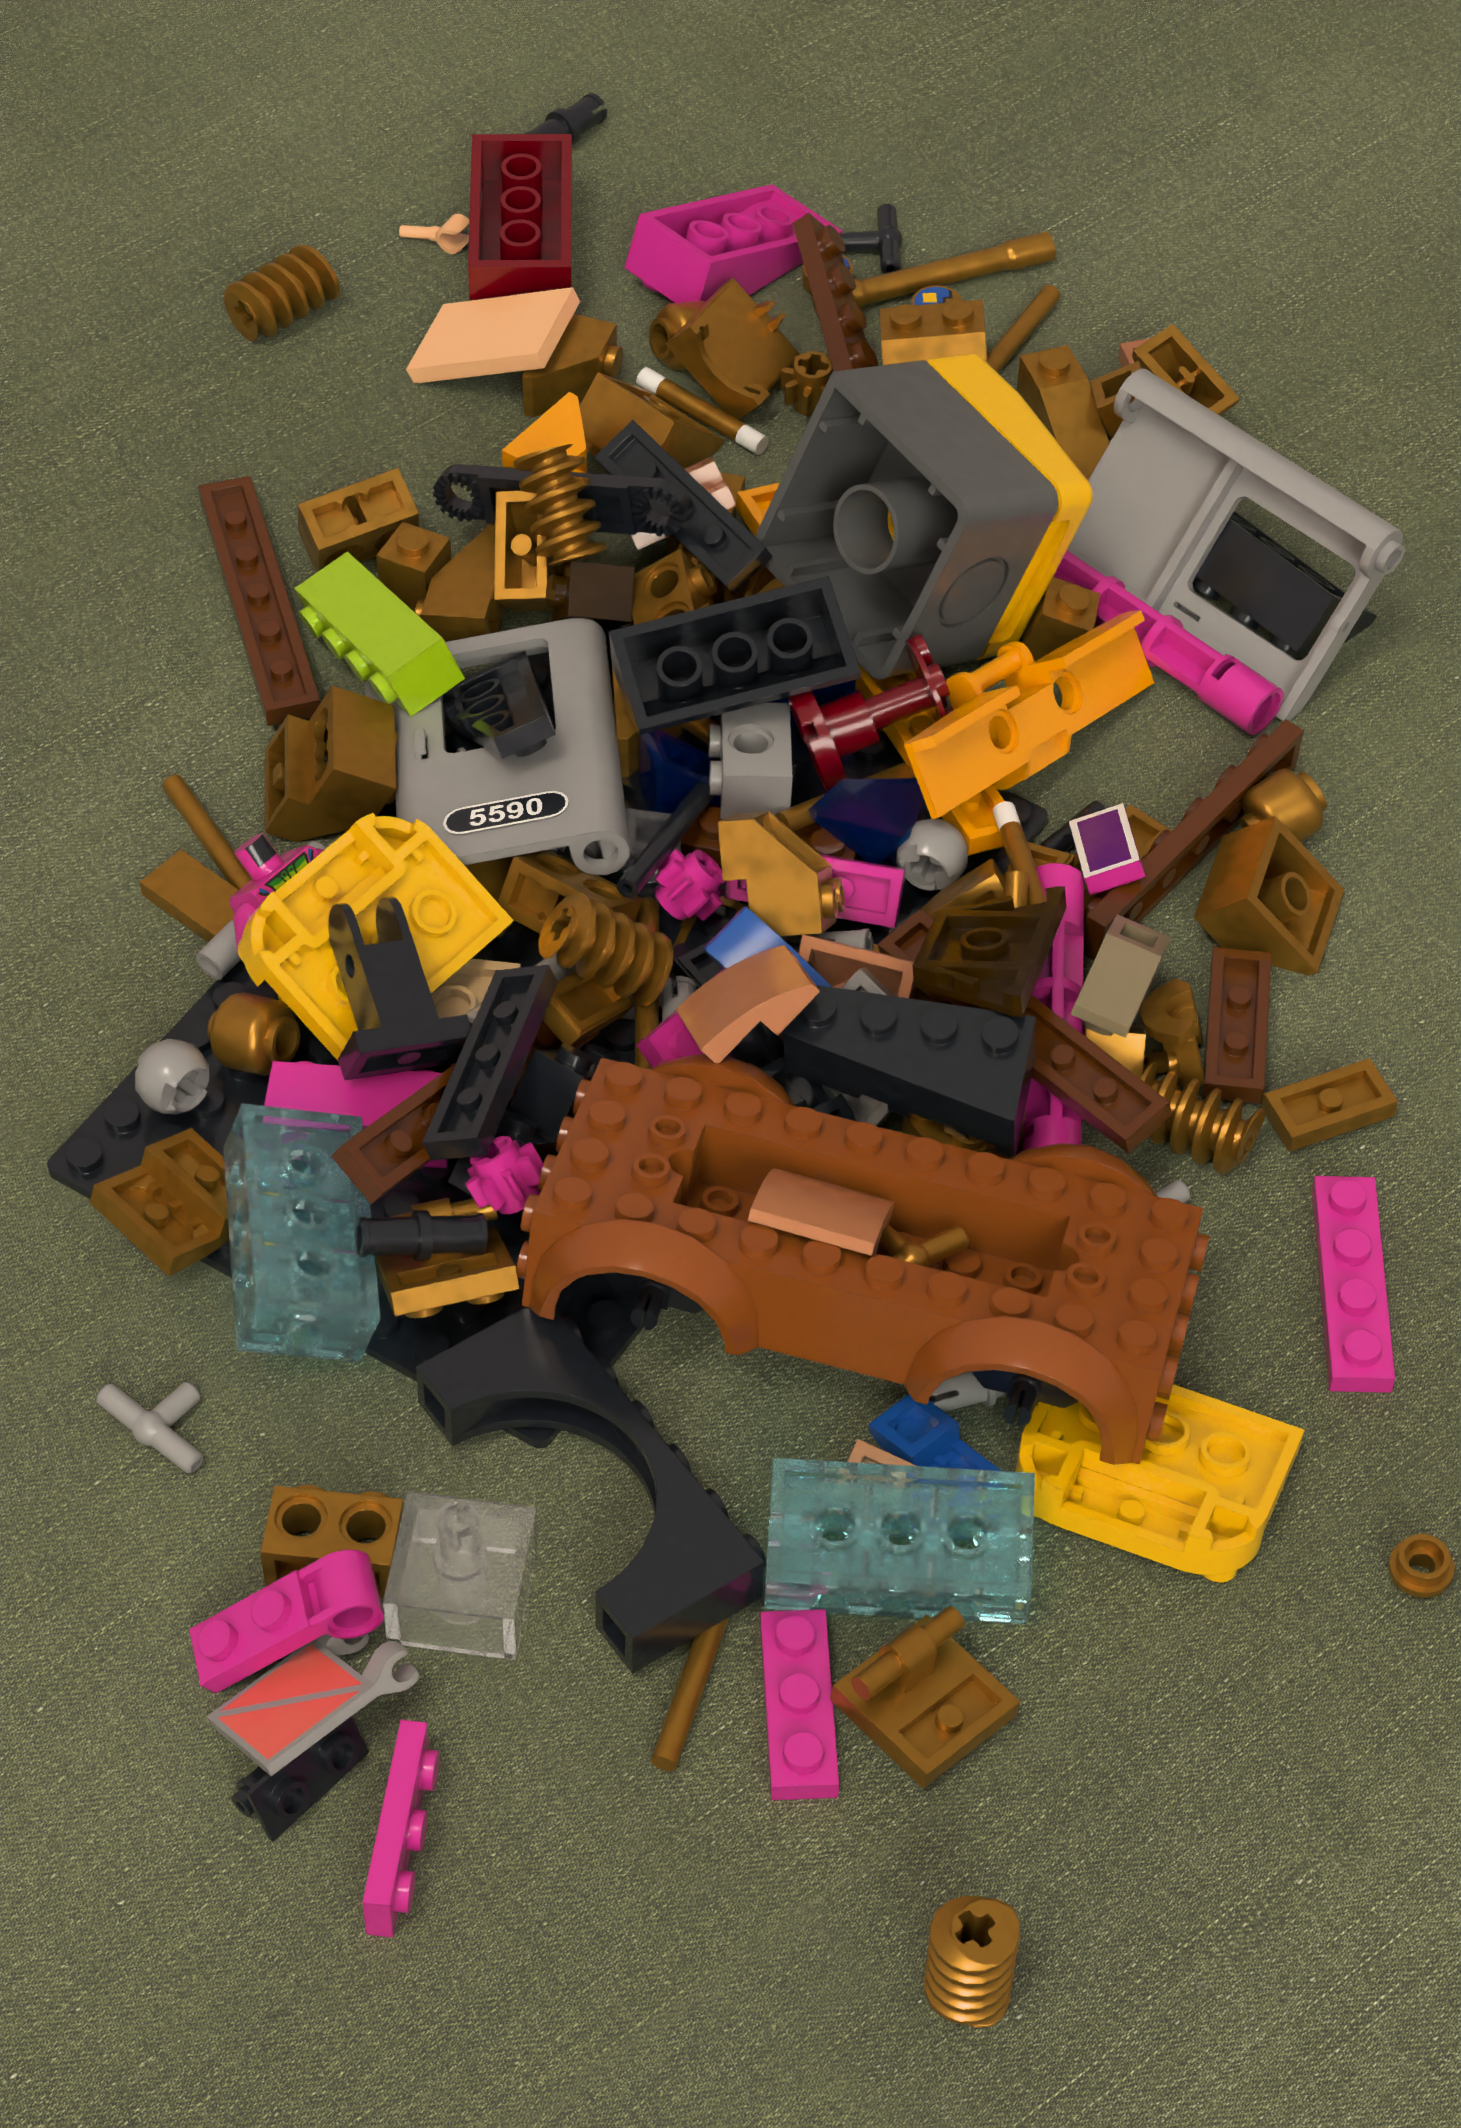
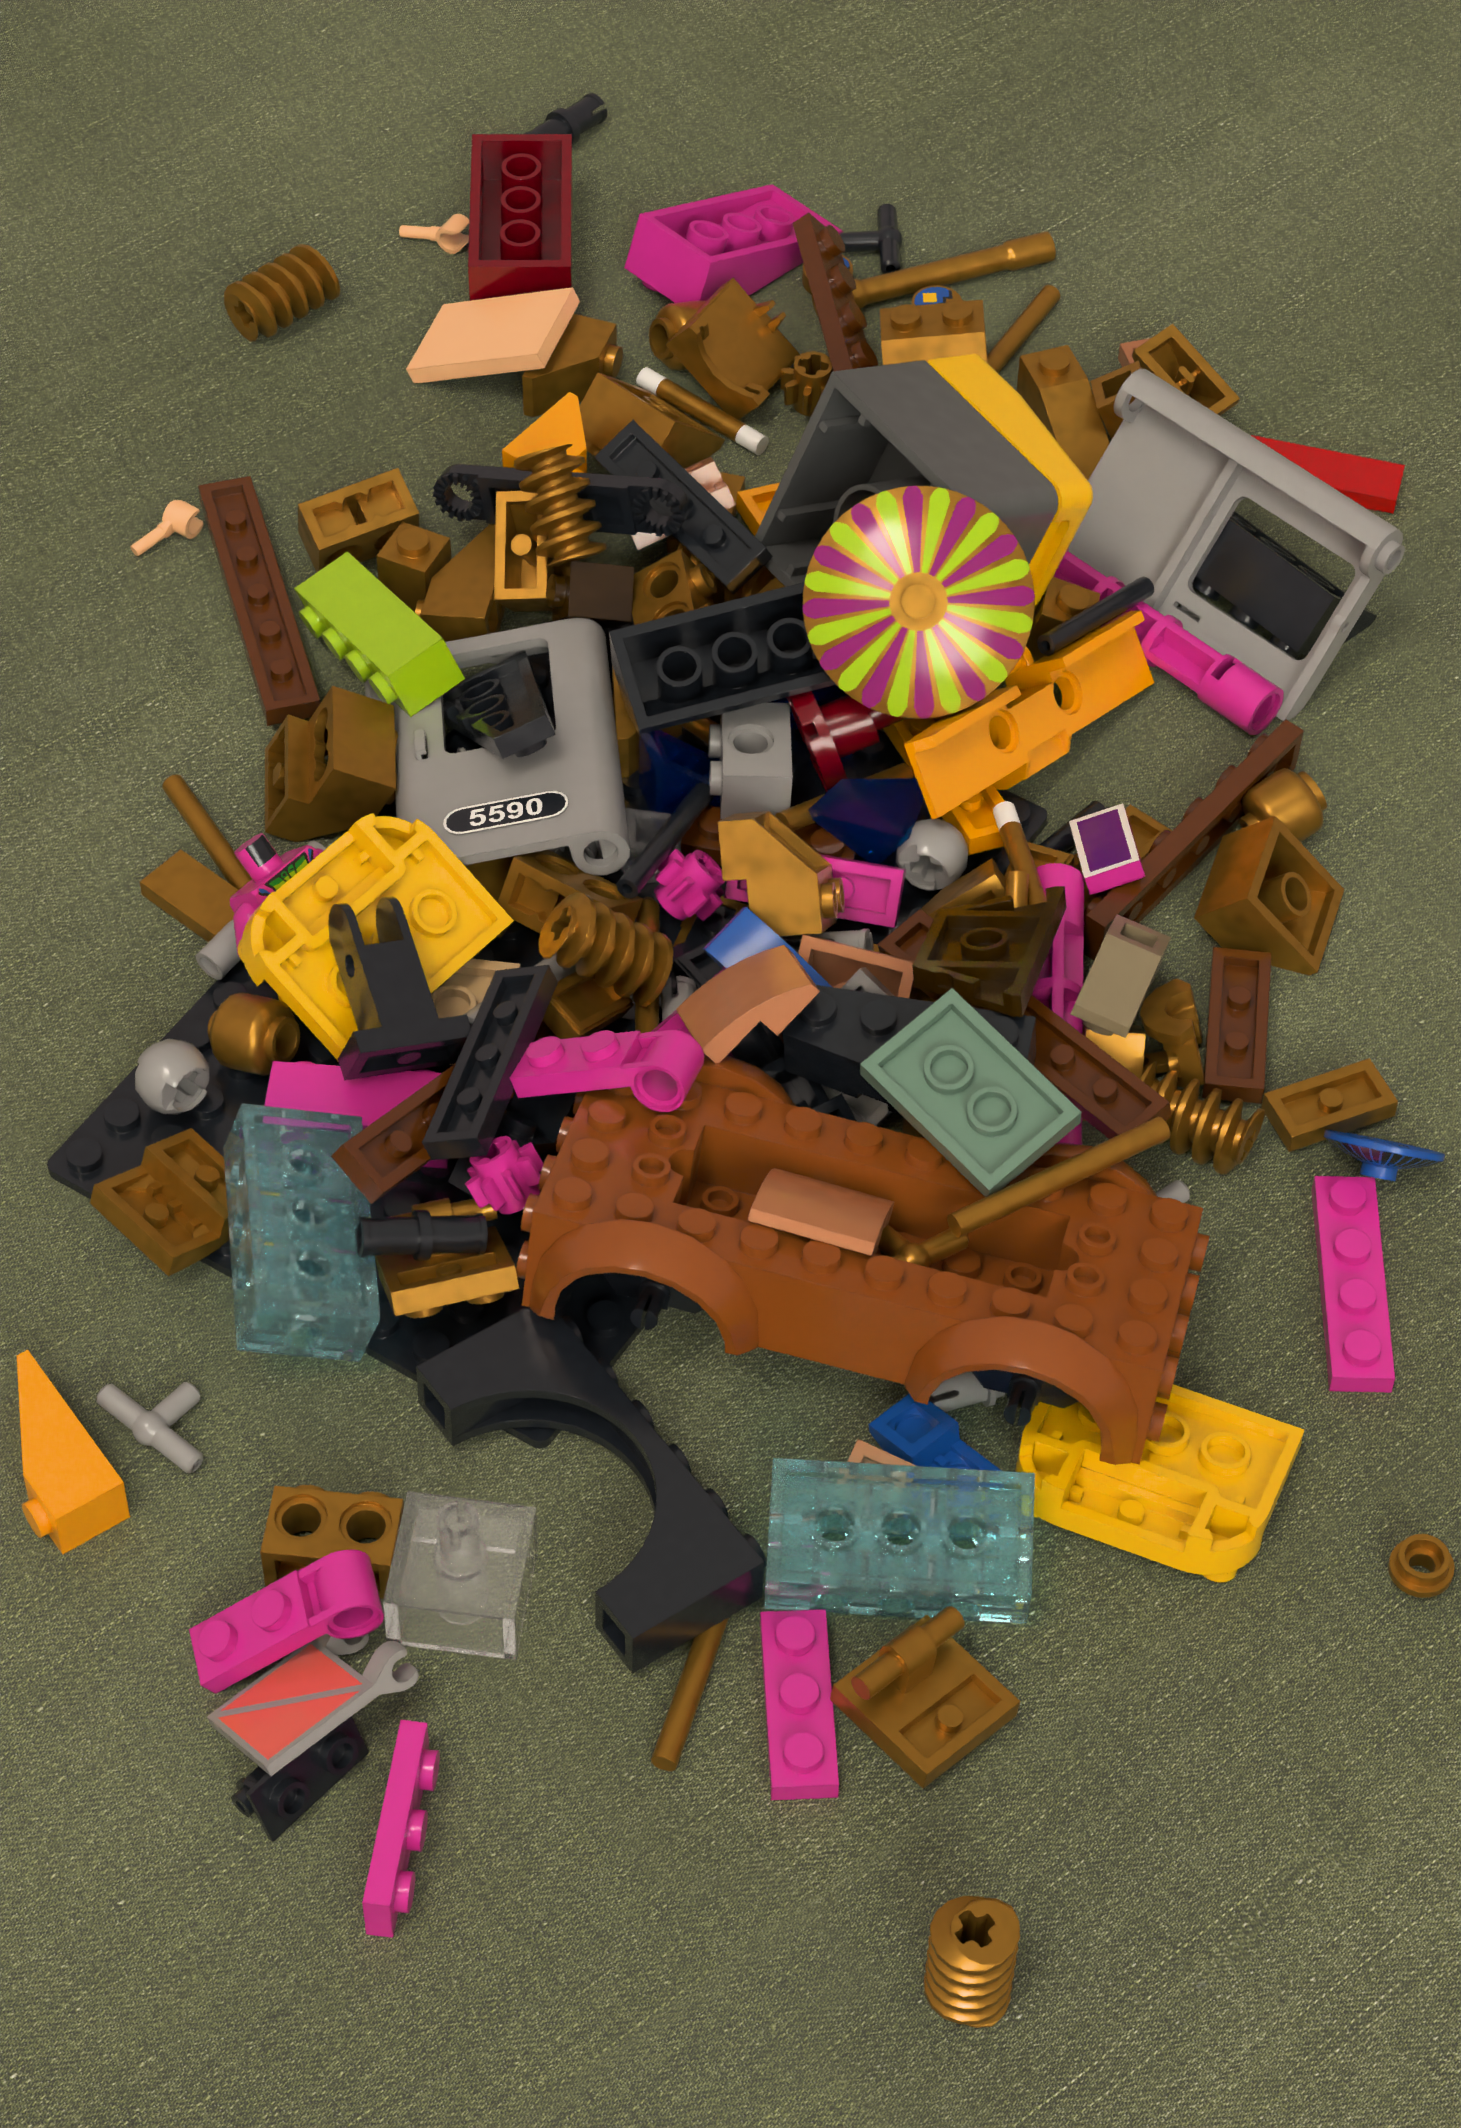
none -> light orange slope [16,1350,130,1555]
none -> light nougat hand [130,500,204,557]
none -> dark pink plate [510,1030,704,1112]
none -> dish [803,486,1035,719]
none -> sand green plate [860,988,1082,1197]
none -> pearl gold bar [947,1117,1170,1238]
none -> black piece [1037,577,1154,656]
none -> red tile [1251,435,1405,514]
none -> blue dish [1324,1130,1445,1181]

